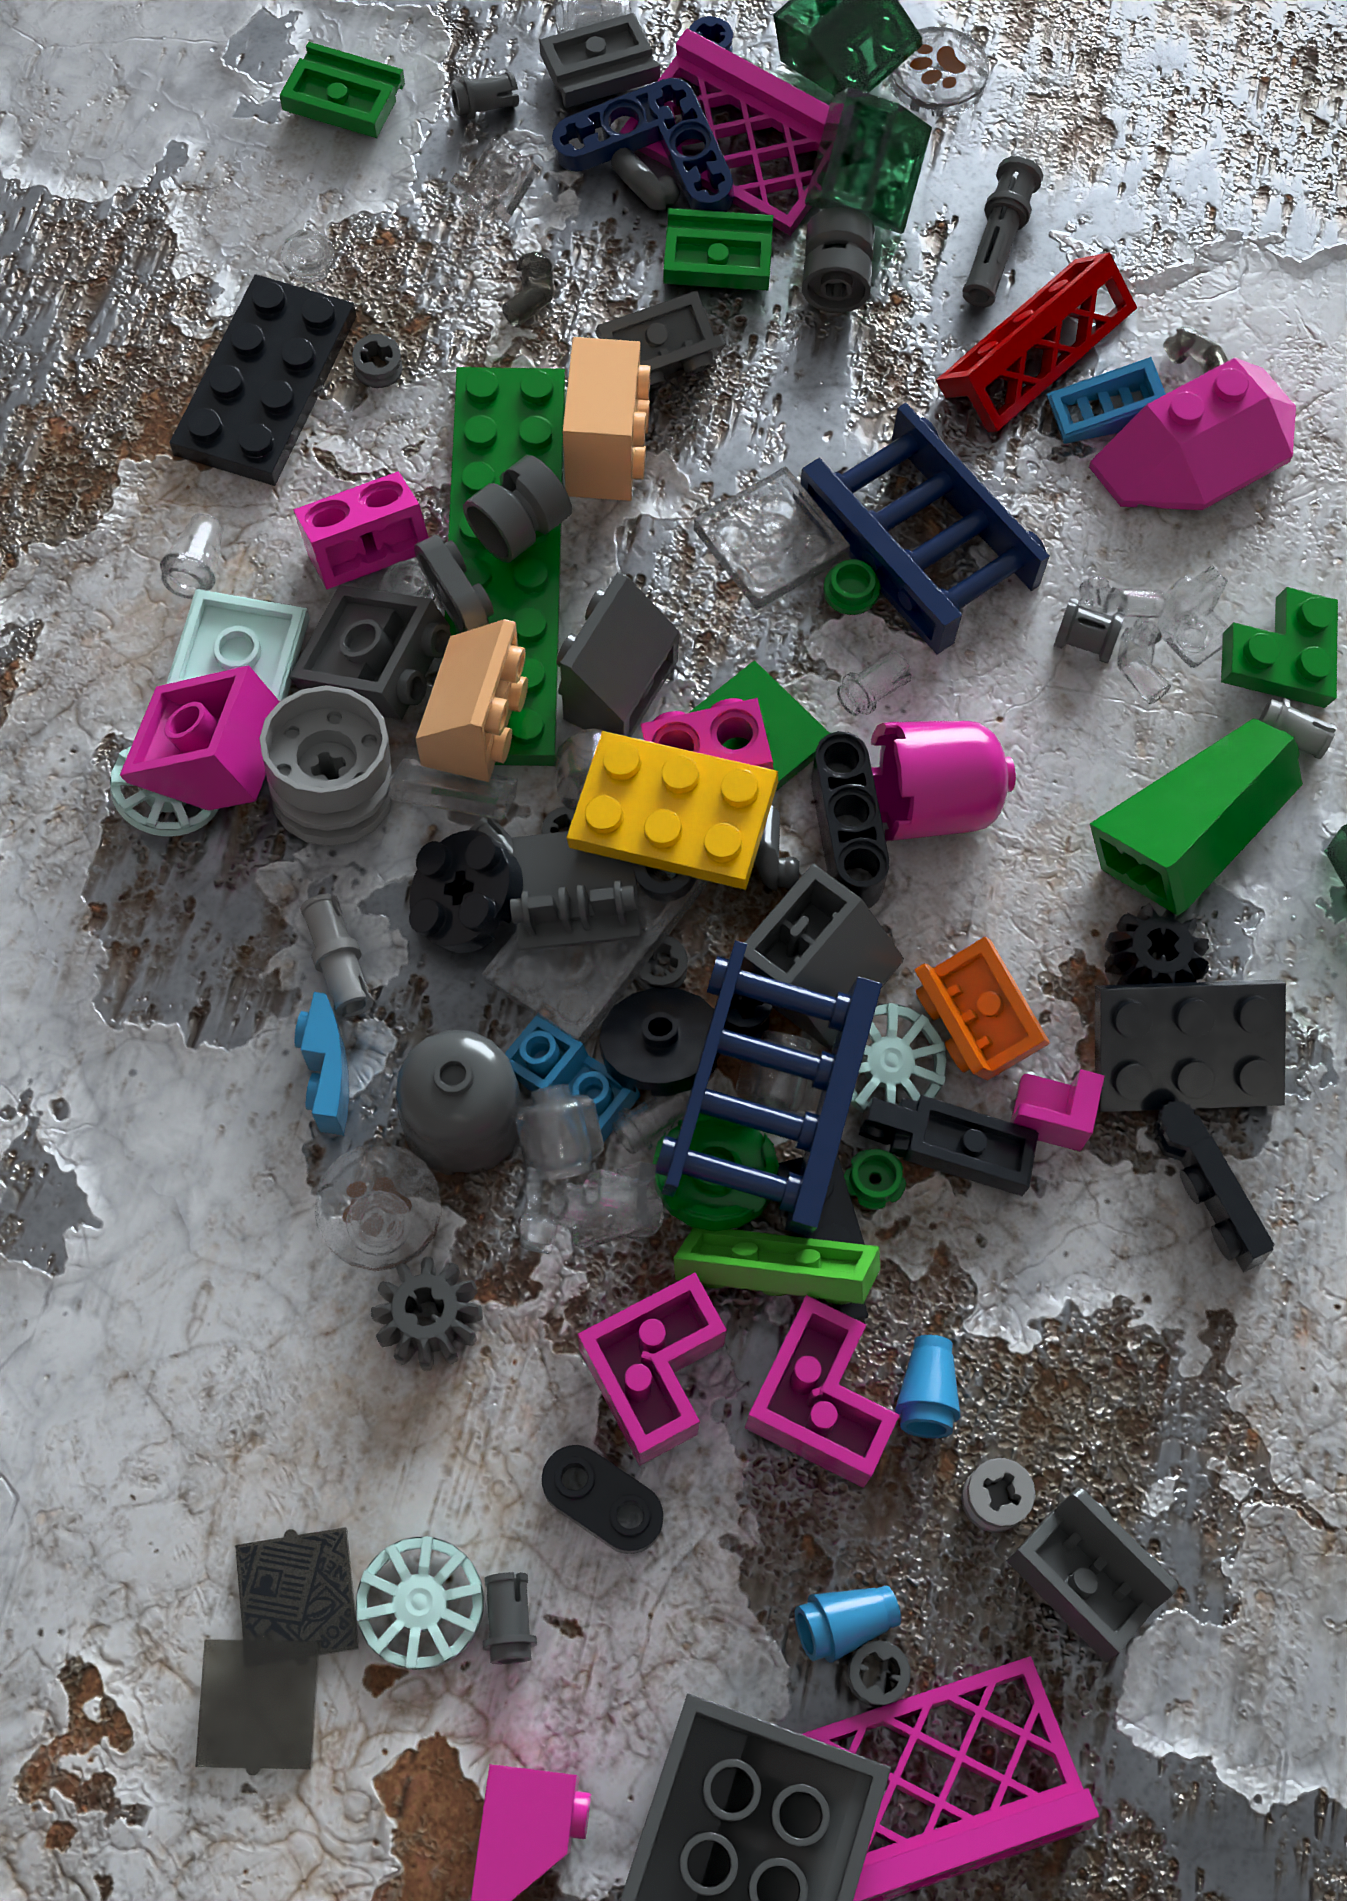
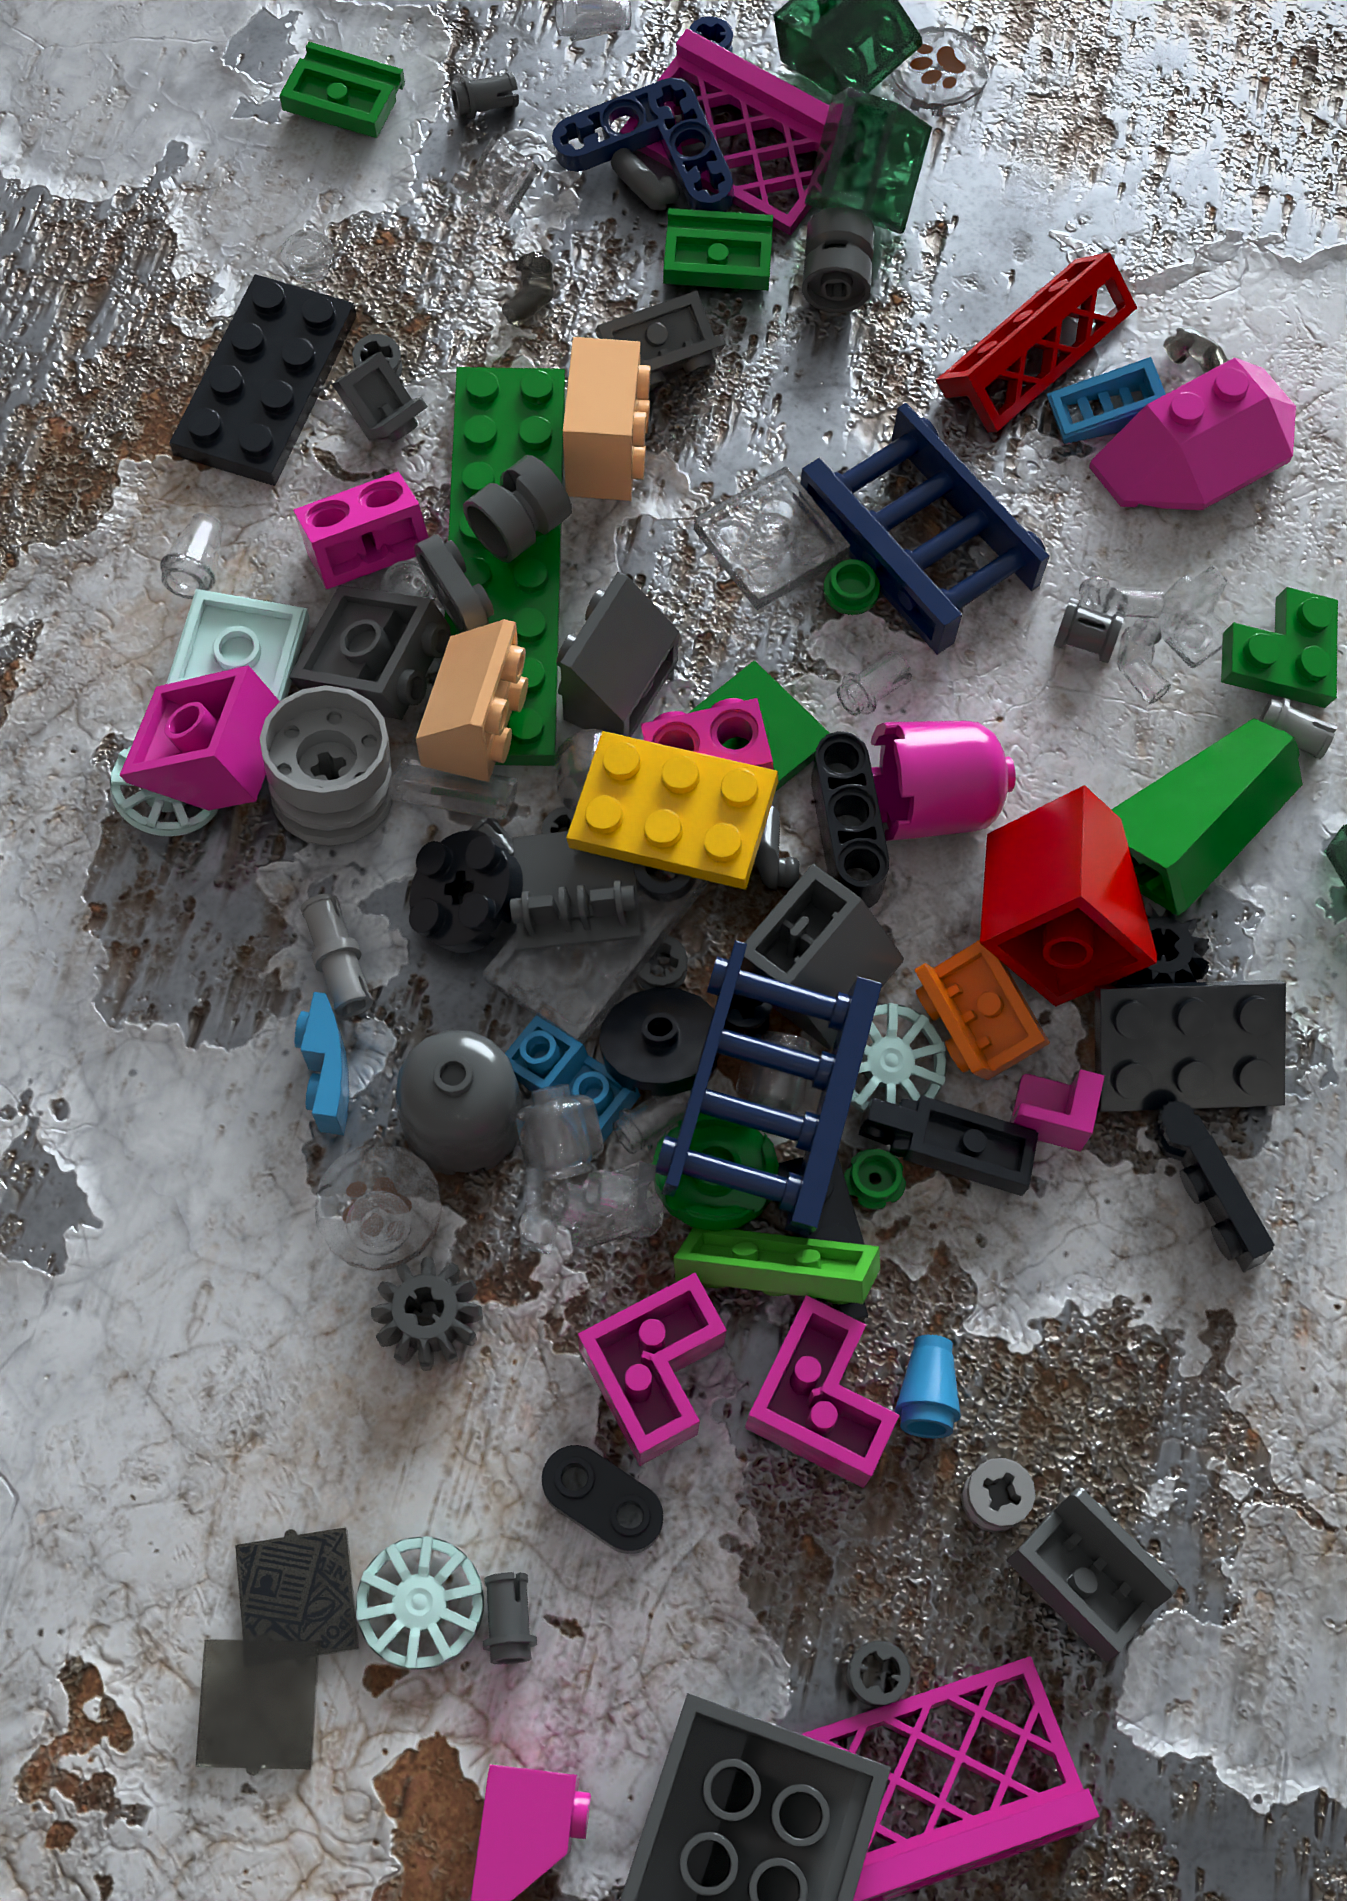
dark grey plate [539,13,660,108] -> none
dark azure cone [795,1585,901,1663] -> none
dark grey pin [962,156,1043,307] -> none
none -> dark grey bracket [332,352,428,442]
none -> red slope [980,785,1157,1007]

